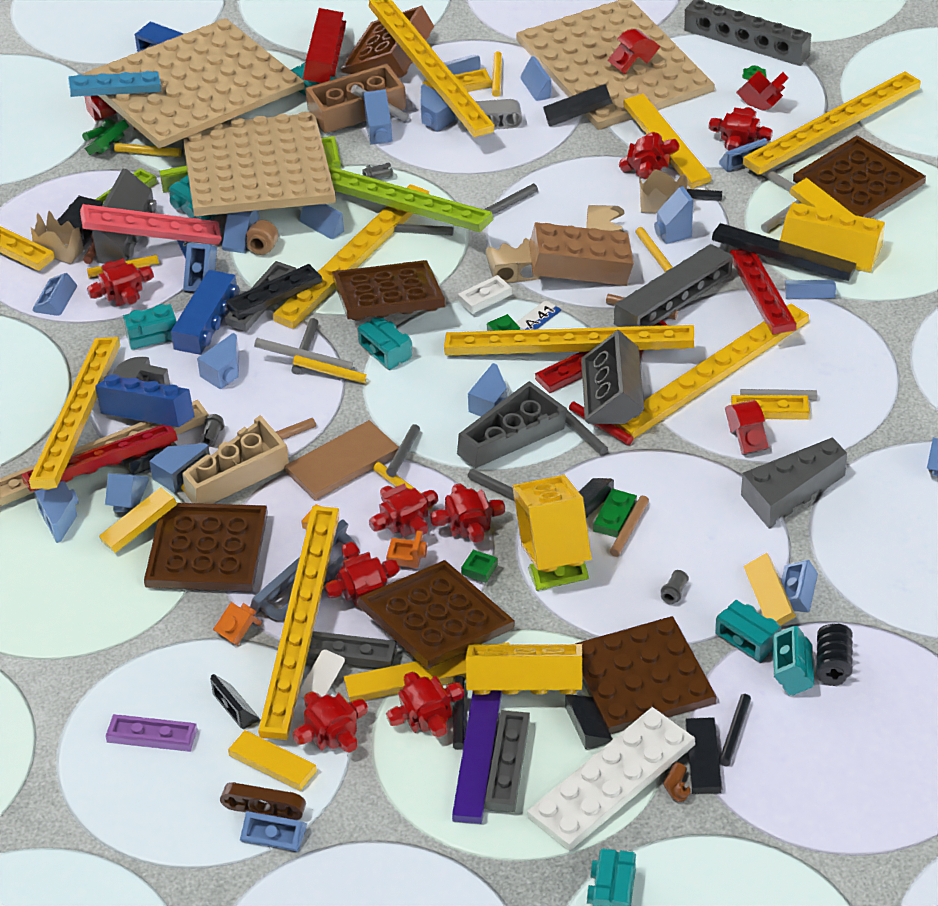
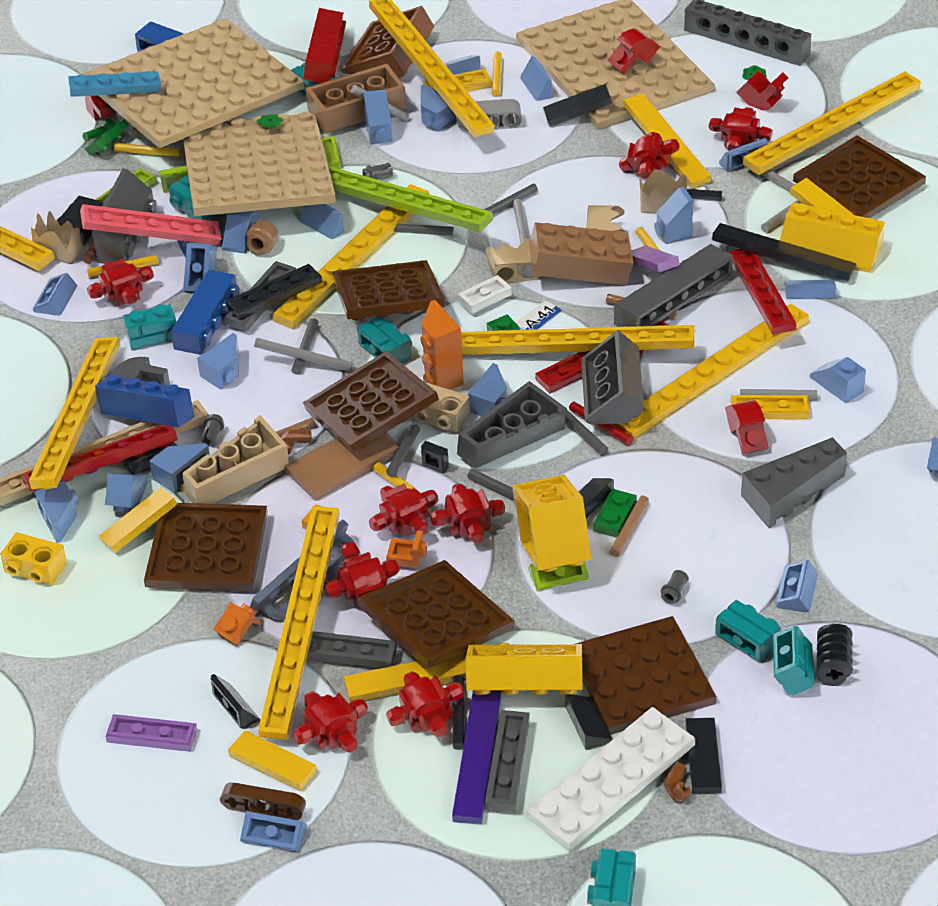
yellow bar [293,355,367,384] -> none
white sticker [298,650,345,698] -> none
green plate [461,549,498,583] -> none
black bar [719,694,751,767] -> none
yellow tile [743,552,796,626] -> none
none -> yellow brick [0,532,67,585]
none -> green plant [256,114,283,129]
none -> dark orange arm [280,429,312,455]
none -> reddish brown plate [303,351,439,453]
none -> tan brick [411,382,470,434]
none -> orange slope [420,300,464,390]
none -> black tile [421,440,449,473]
none -> light grey bar [513,199,530,244]
none -> medium lavender tile [631,246,680,273]
none -> medium blue slope [810,357,866,403]

